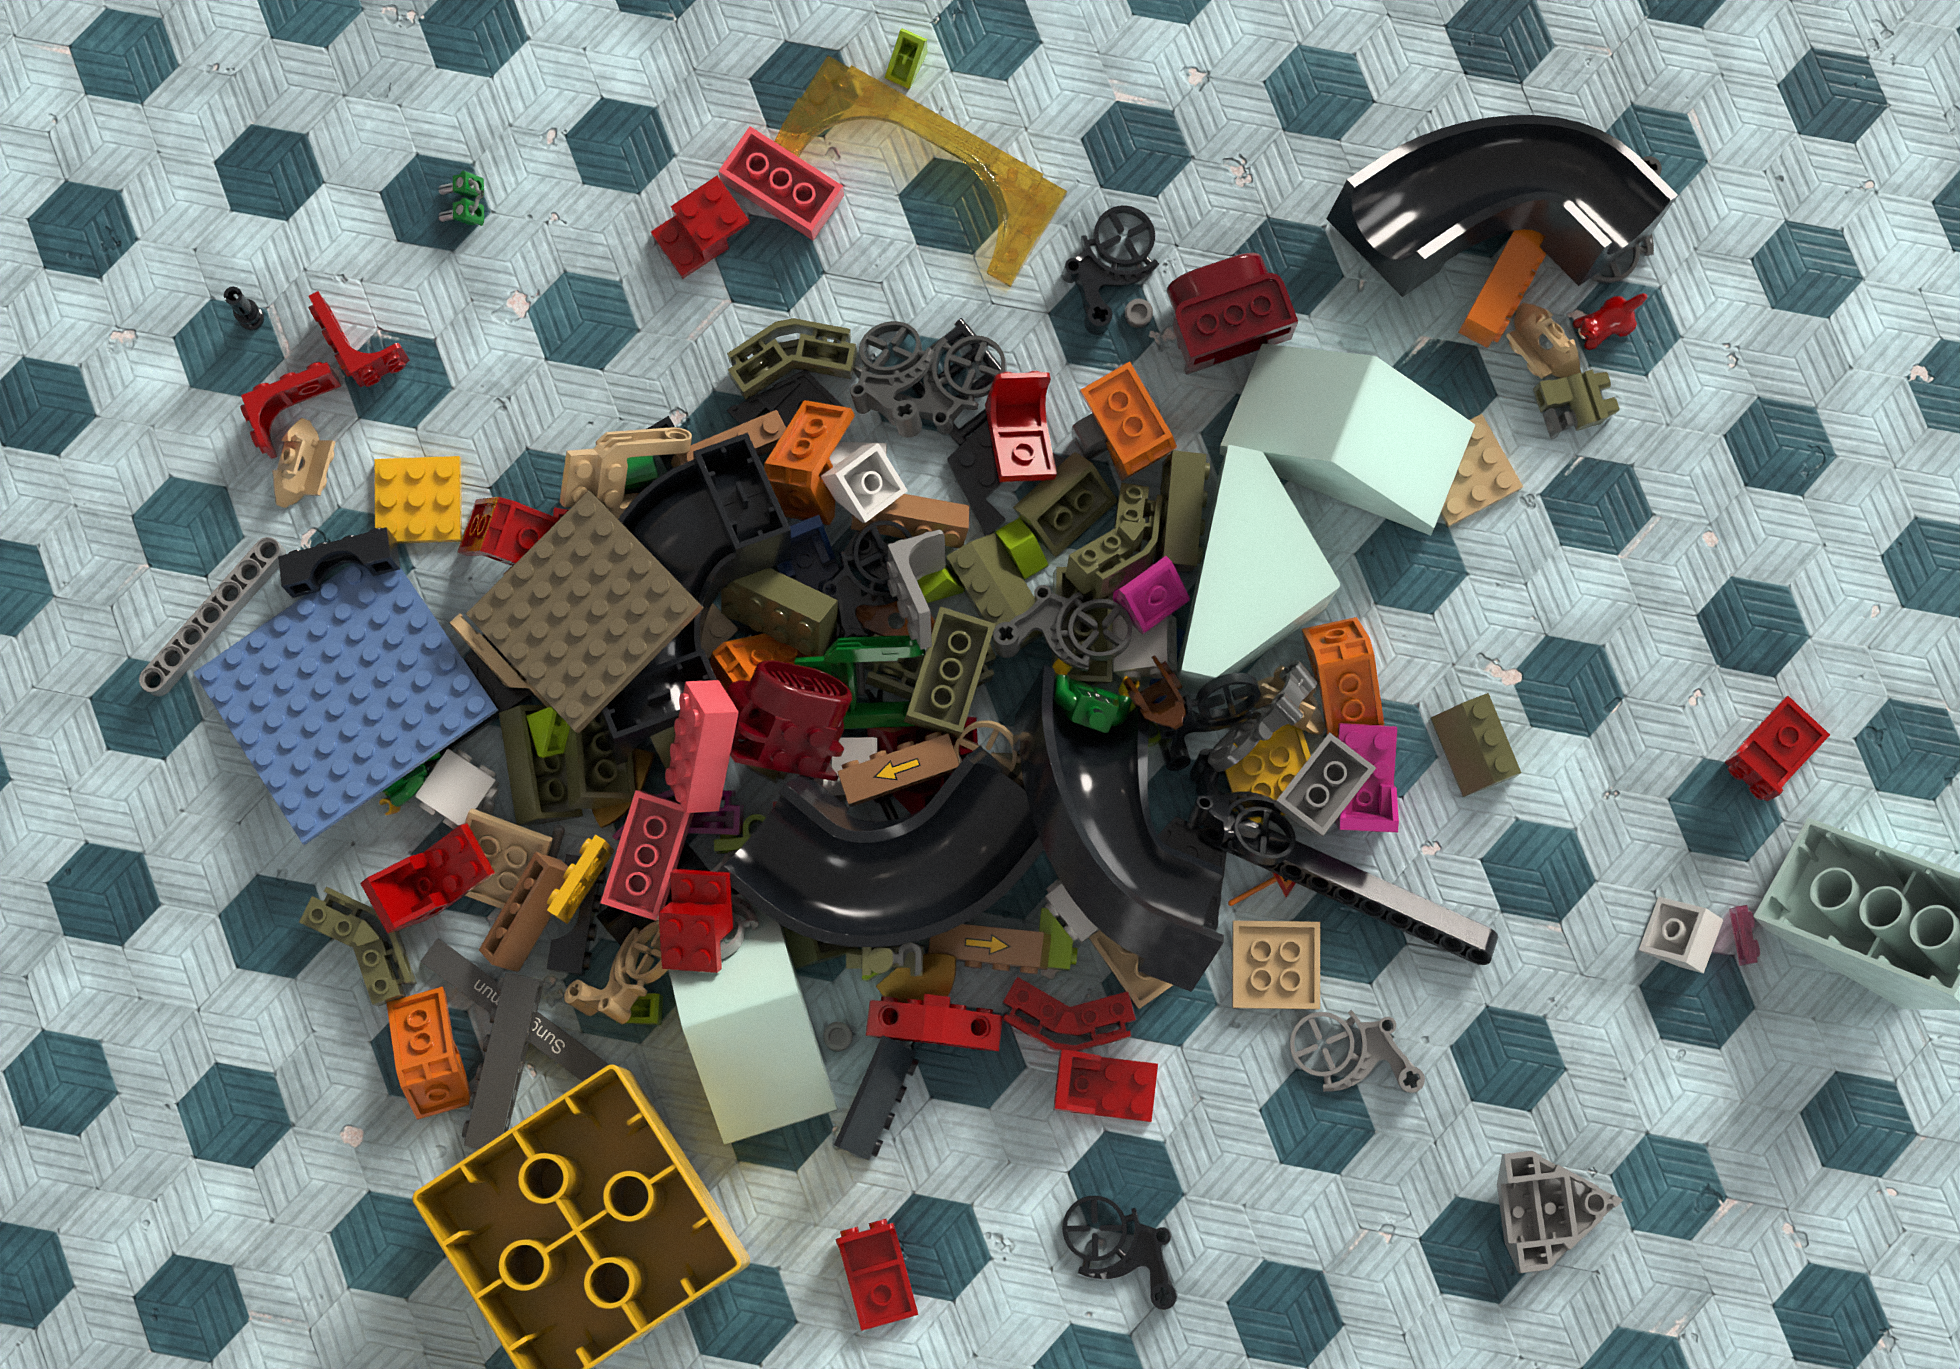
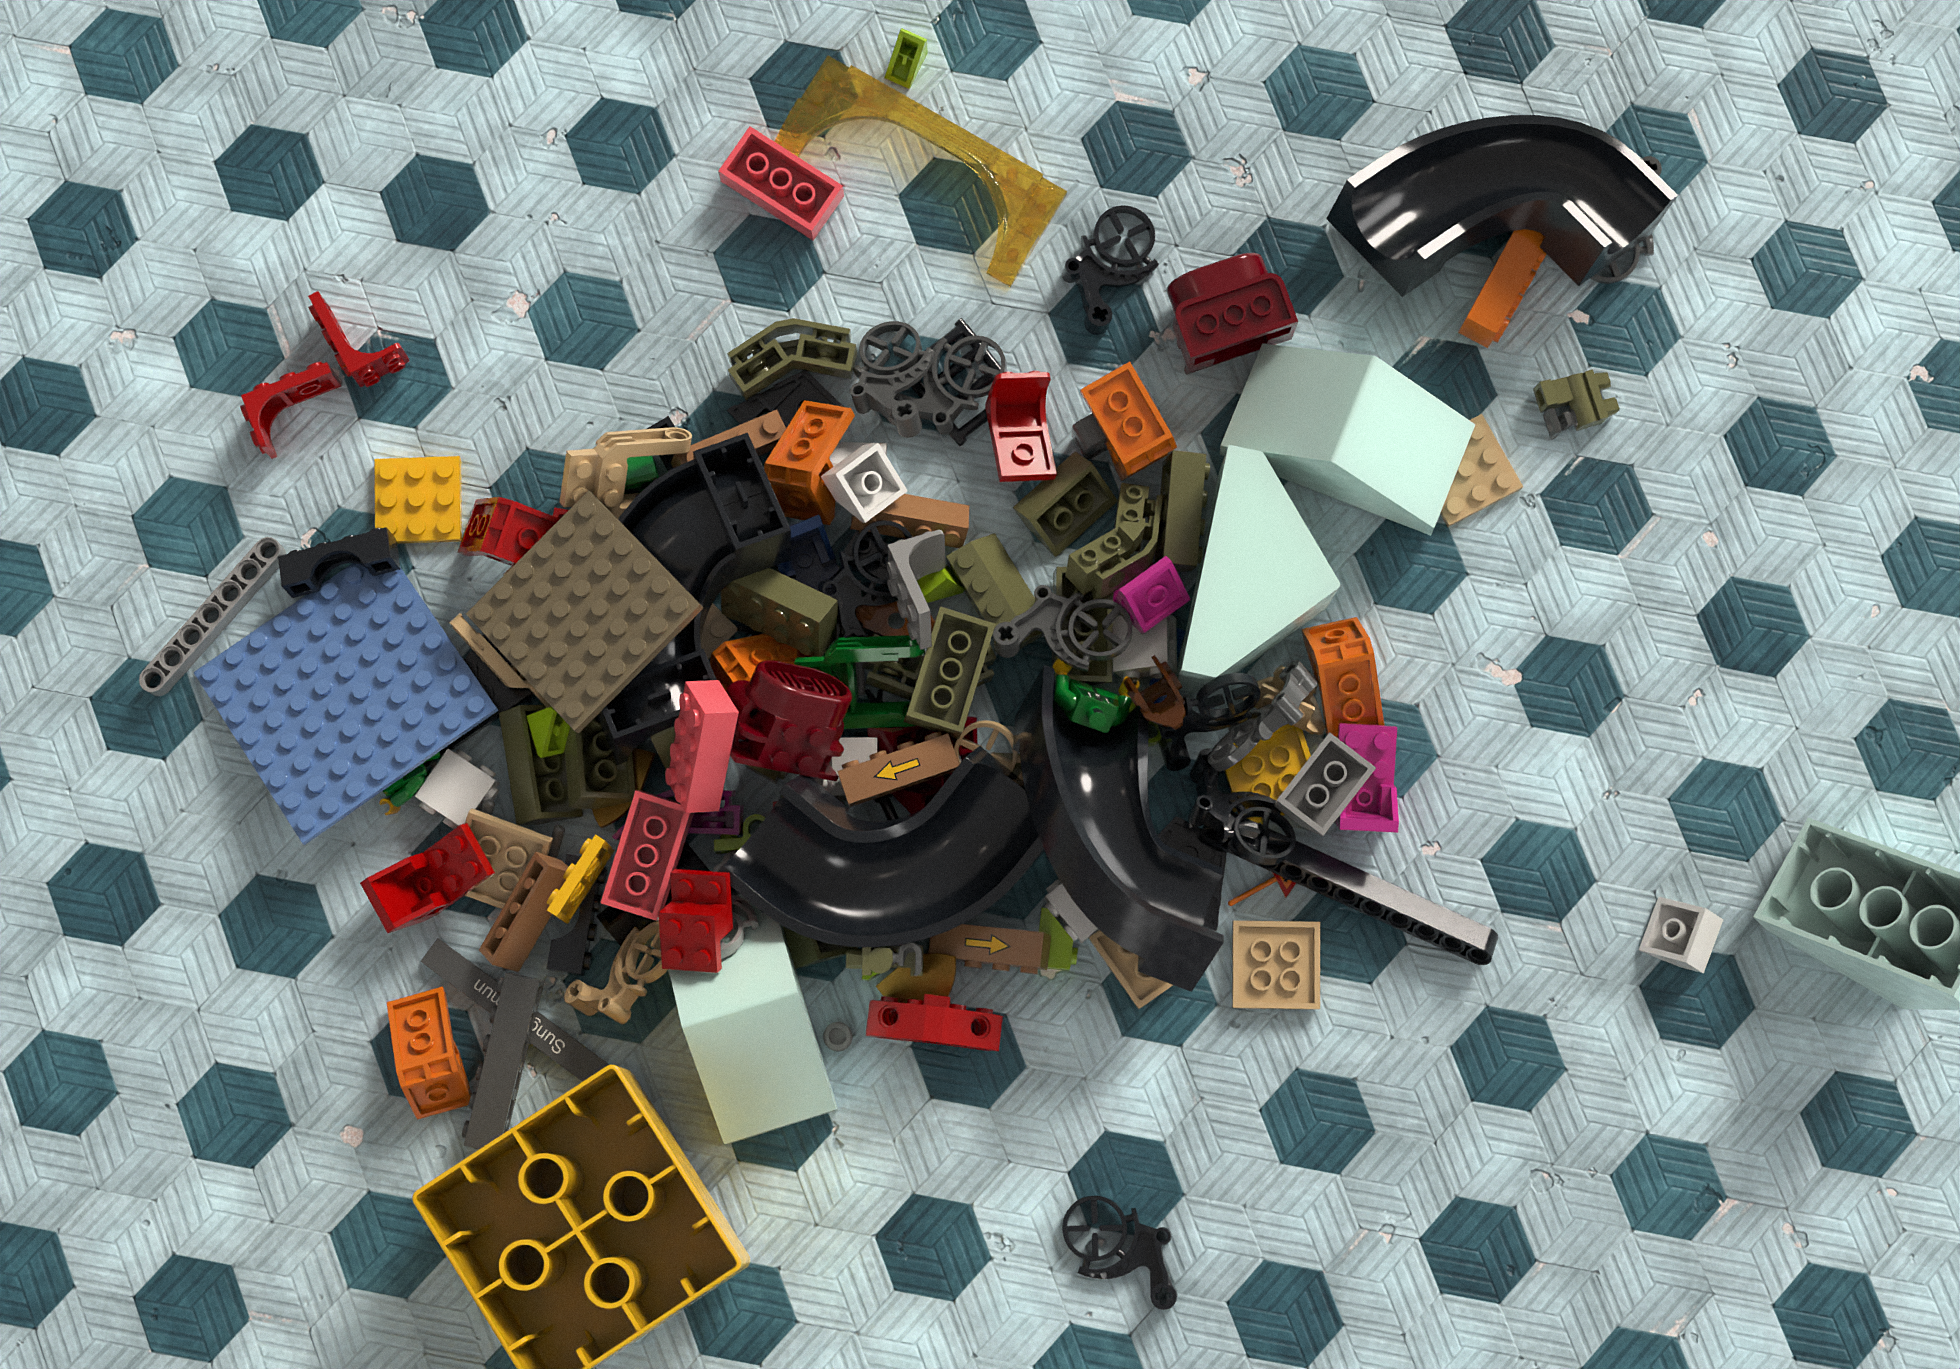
black pin [224,286,264,331] -> none
tan piece [273,417,336,508] -> none
olive brick [299,886,417,1007] -> none
green piece [439,170,484,226] -> none
lime slope [616,993,663,1025] -> none
red bracket [651,175,750,279] -> none
black slope [834,1035,919,1160] -> none
red bracket [835,1219,919,1331] -> none
black wing [947,420,1065,536] -> none
lime slope [995,518,1049,580] -> none
red brick [1002,977,1136,1051] -> none
red bracket [1053,1049,1158,1122] -> none
light grey tile [1125,299,1153,328] -> none
light grey piece [1290,1010,1425,1093] -> none
olive slope [1430,693,1521,797] -> none
light grey wedge [1497,1151,1623,1273] -> none
tan piece [1506,302,1581,379] -> none
red animal [1573,293,1647,350] -> none
red bracket [1724,696,1830,802] -> none
clear pink plate [1729,905,1760,966] -> none

